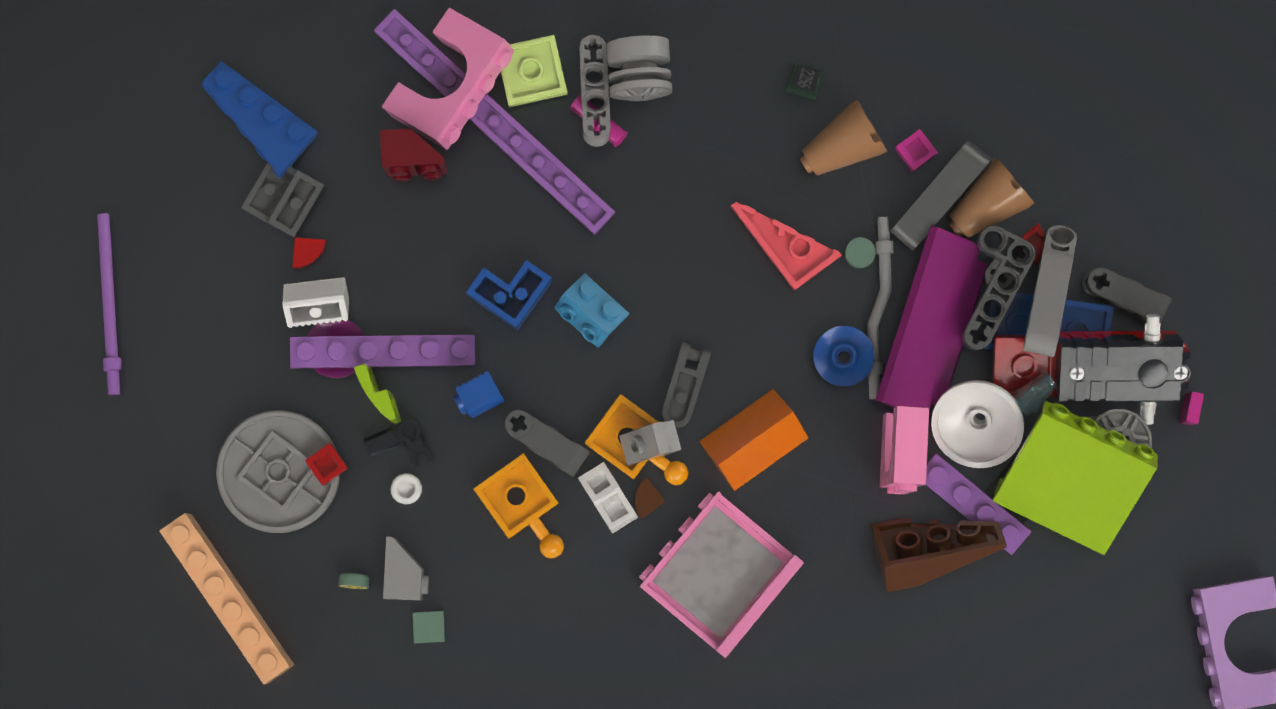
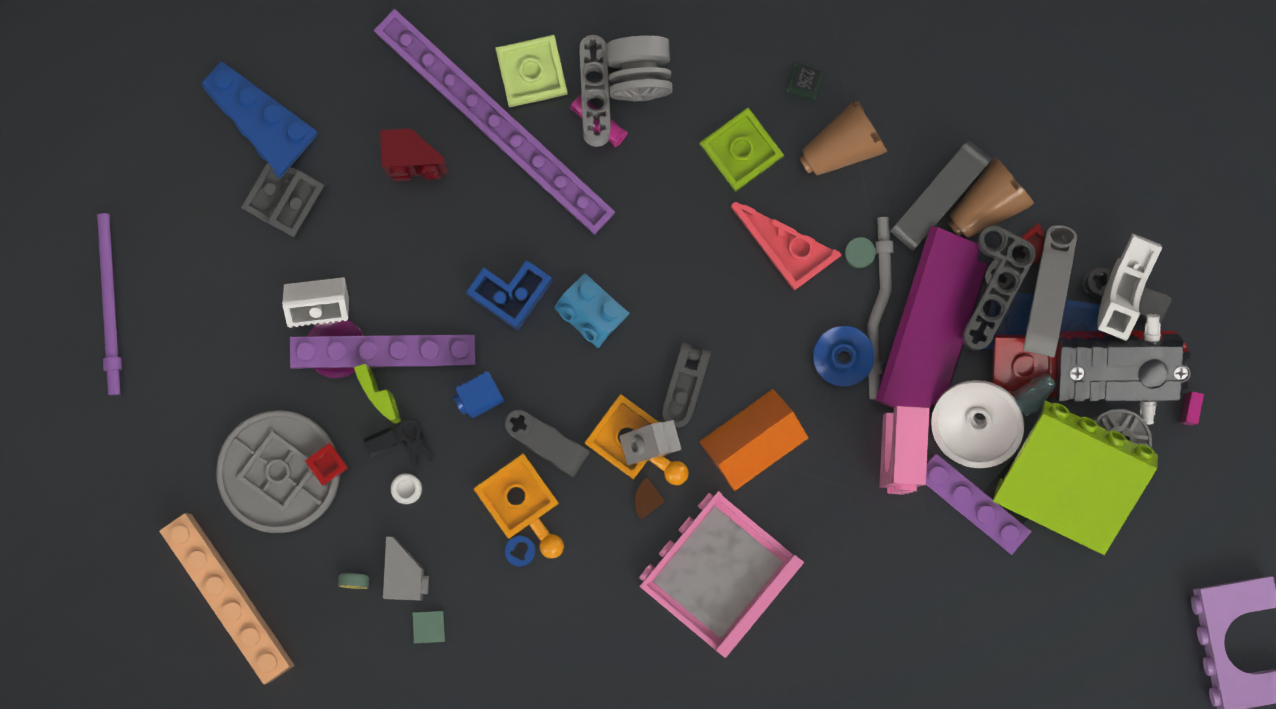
red tile [293,237,326,269] -> none
bright pink arch [382,8,514,150] -> none
white slope [578,462,638,534] -> none
reddish brown wedge [871,518,1007,592] -> none
dark pink tile [895,129,938,172] -> none
none -> blue tile [505,536,536,567]
none -> lime tile [699,108,784,192]
none -> white arch [1097,233,1162,341]

